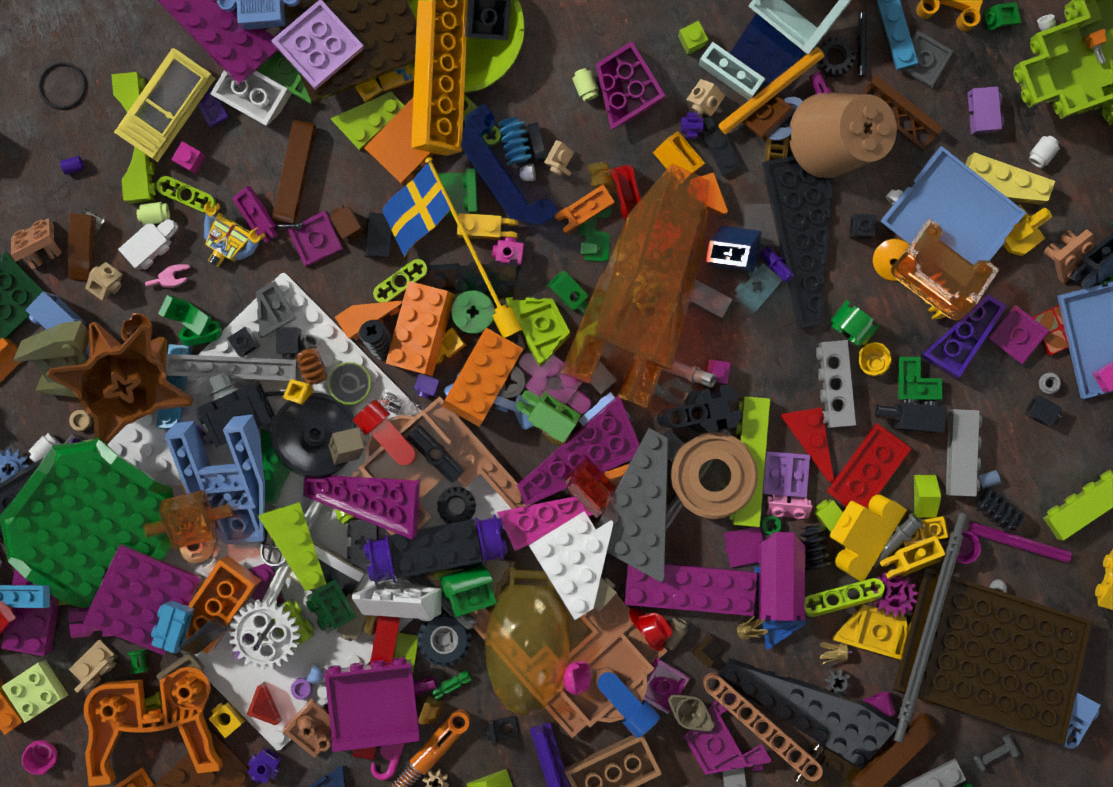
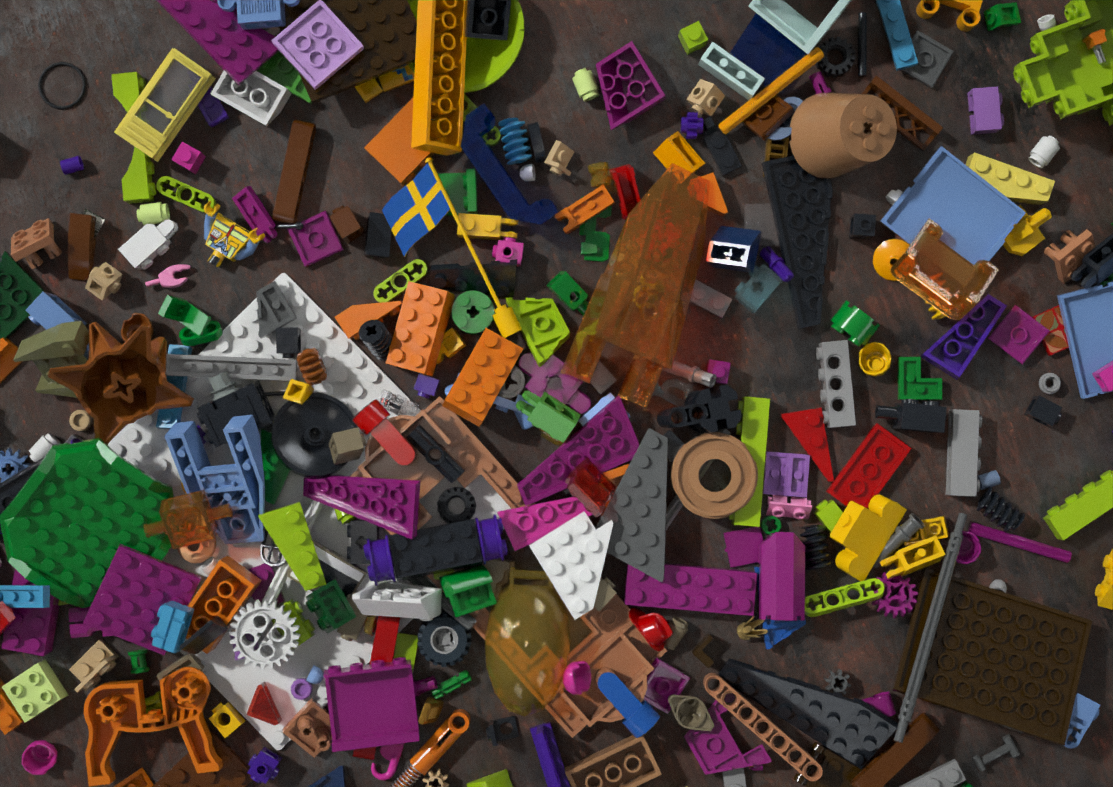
black brick [227,327,261,357] -> none
dark grey hinge [300,335,319,351] -> none
black tile [328,362,371,404] -> none
lime wing [330,92,404,151] -> none
pearl gold piece [820,642,853,664] -> none
yellow wing [833,604,908,659] -> none
lime slope [914,475,941,517] -> none

